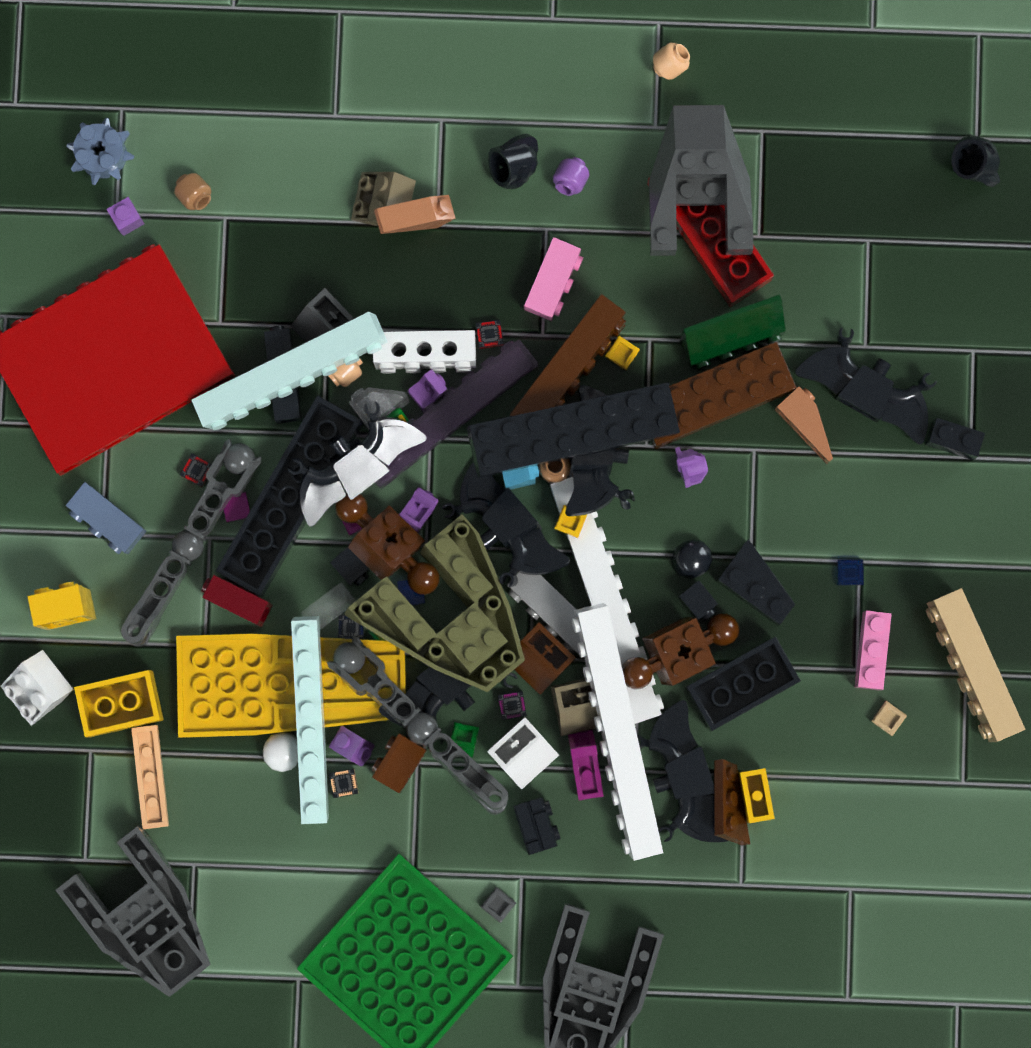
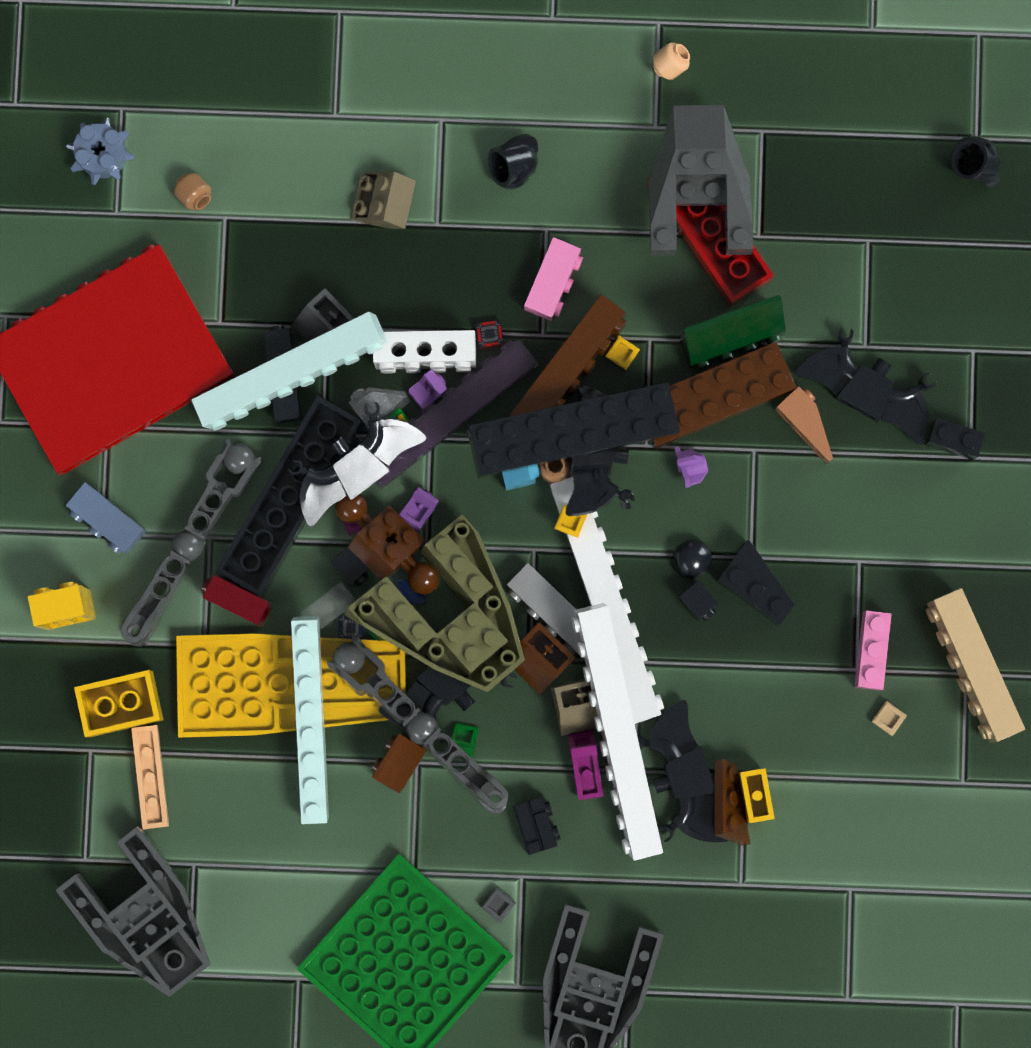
white slope [0,650,74,725] -> none
medium lavender brick [107,197,145,236] -> none
tile [180,453,212,488] -> none
magenta tile [224,492,250,523] -> none
white hair [263,732,298,772] -> none
light nougat head [328,360,363,387] -> none
medium lavender bracket [329,726,375,767] -> none
tile [329,769,359,798] -> none
nougat slope [374,195,456,234] -> none
black torso [442,462,570,587] -> none
white slope [487,718,559,789] -> none
tile [498,691,527,720] -> none
medium lavender head [553,157,589,196] -> none
reddish brown brick [622,613,739,690] -> none
black brick [685,637,801,732] -> none
clear blue tile [837,560,864,586] -> none

